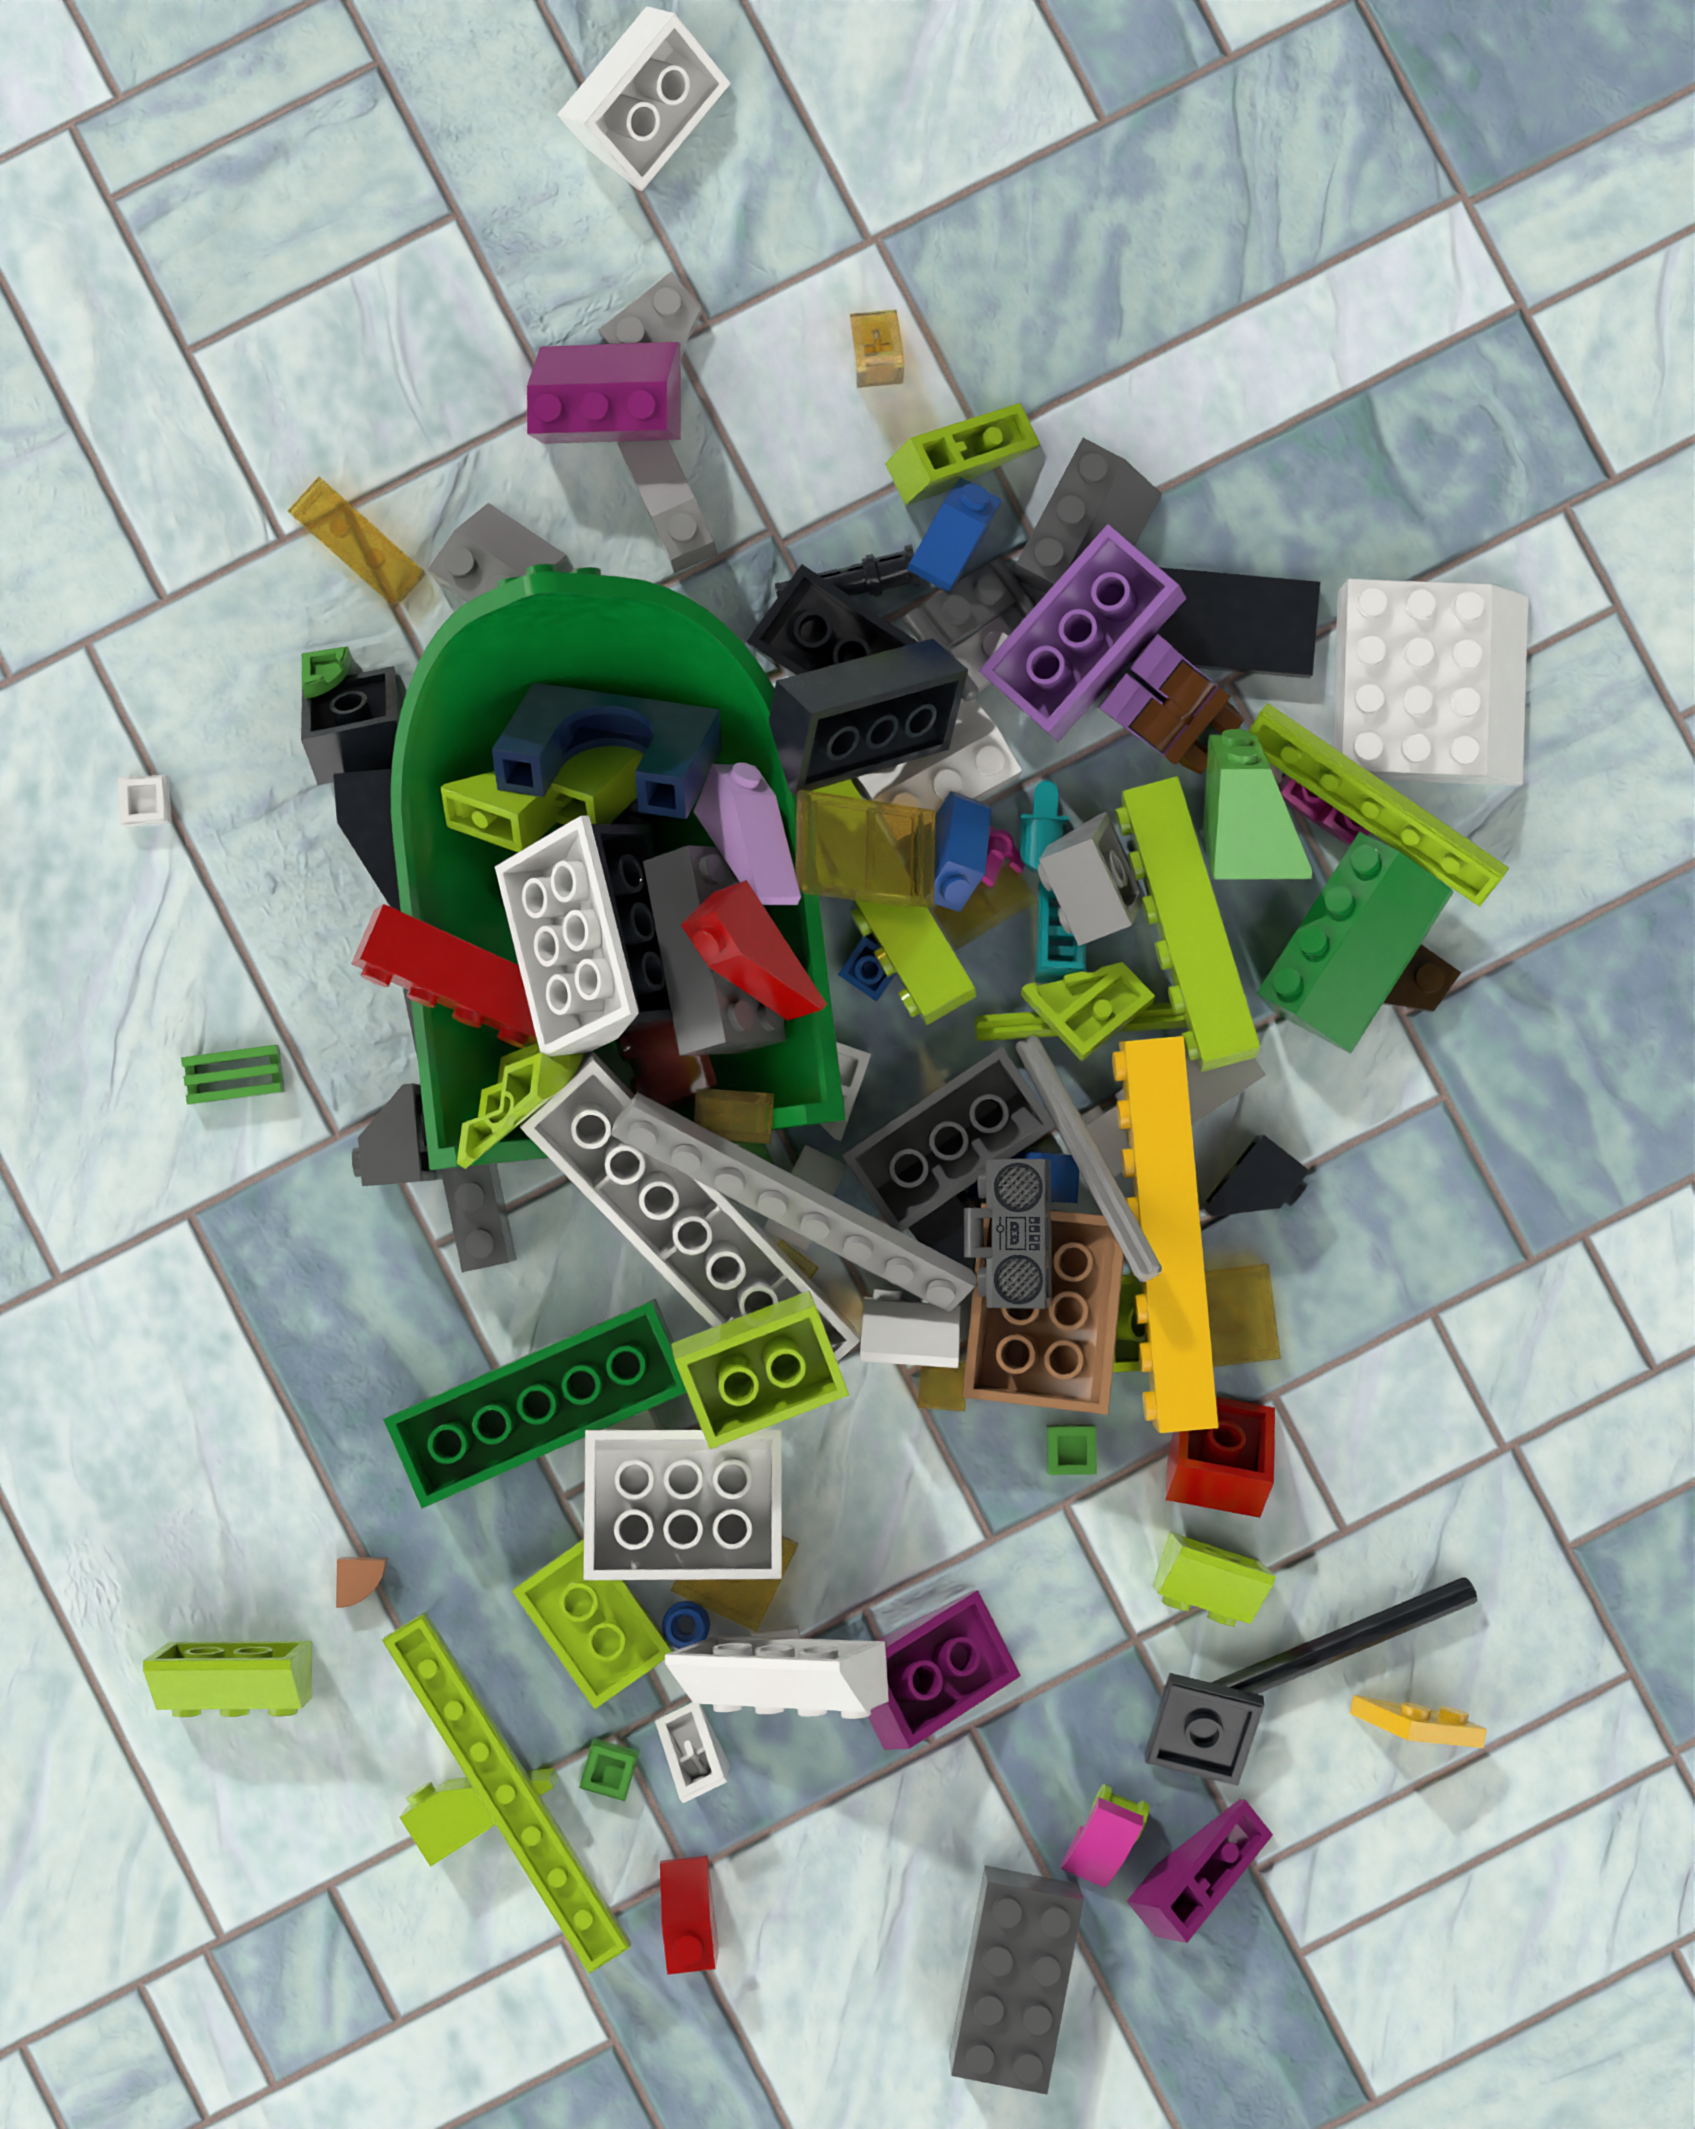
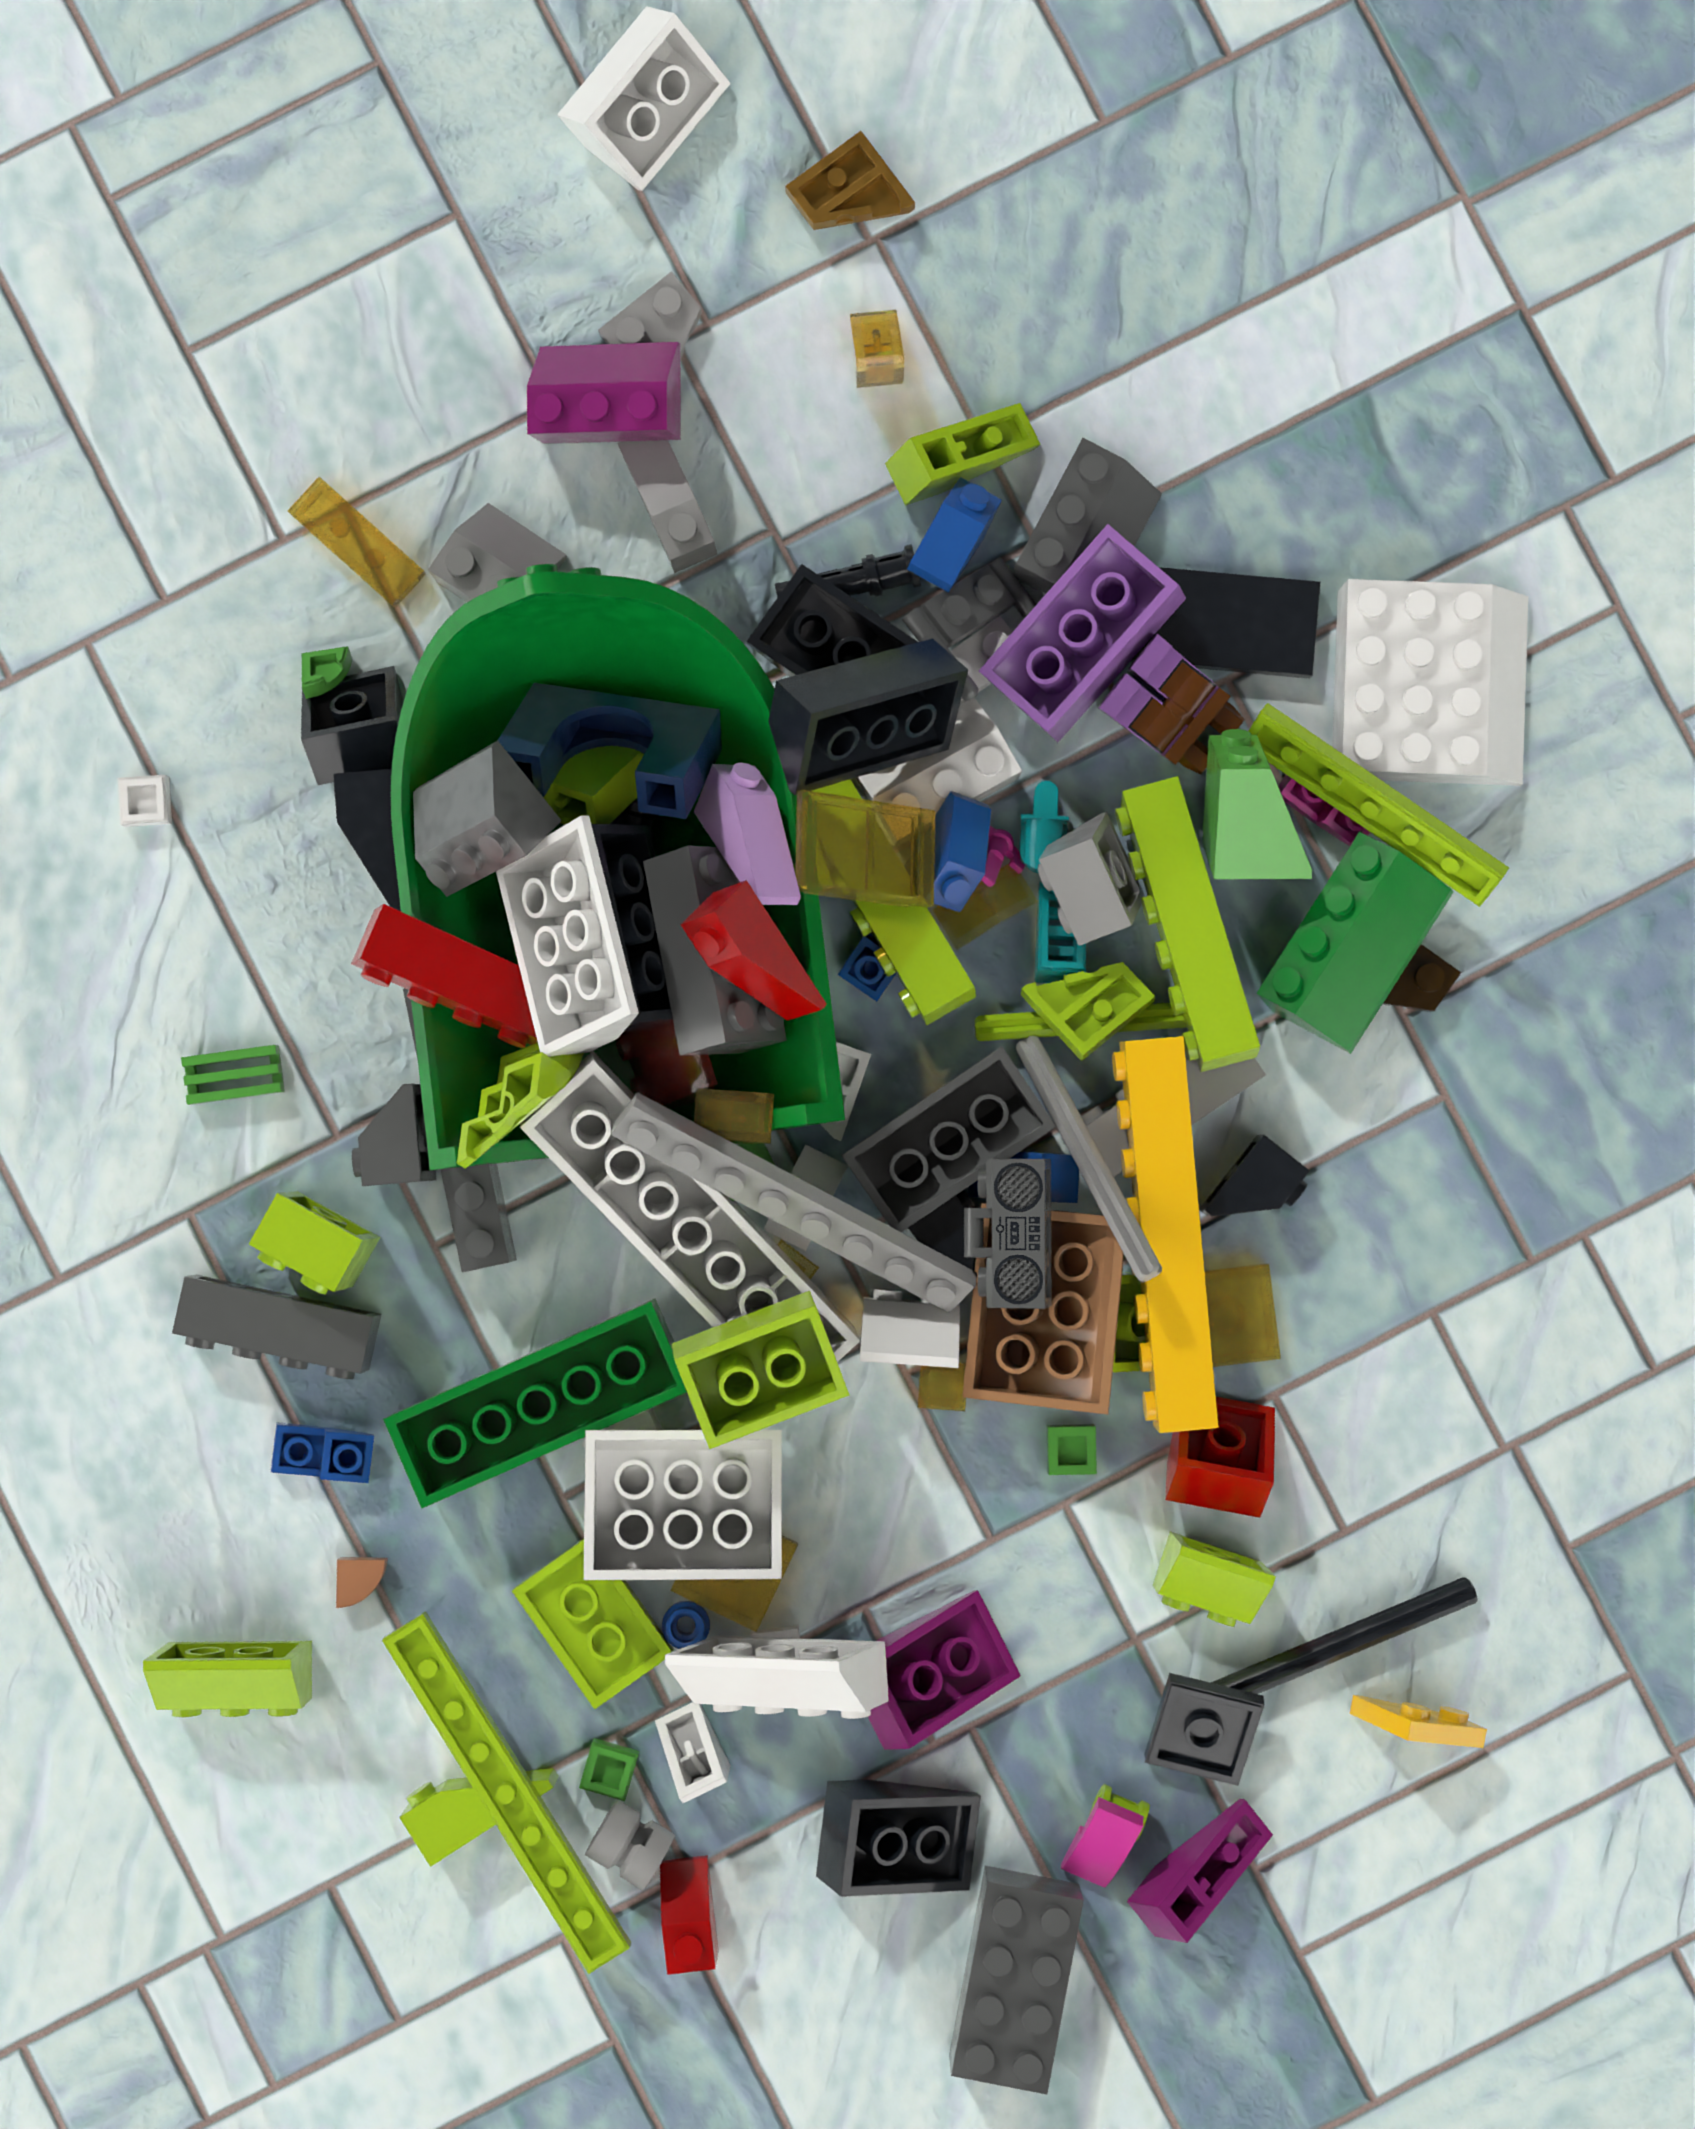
none -> dark grey brick [172,1274,382,1379]
none -> lime brick [248,1191,381,1295]
none -> blue slope [270,1422,374,1483]
none -> flat silver slope [413,740,562,897]
none -> light grey wheel [585,1799,675,1891]
none -> pearl gold wing [785,131,915,230]
none -> black slope [816,1780,981,1897]

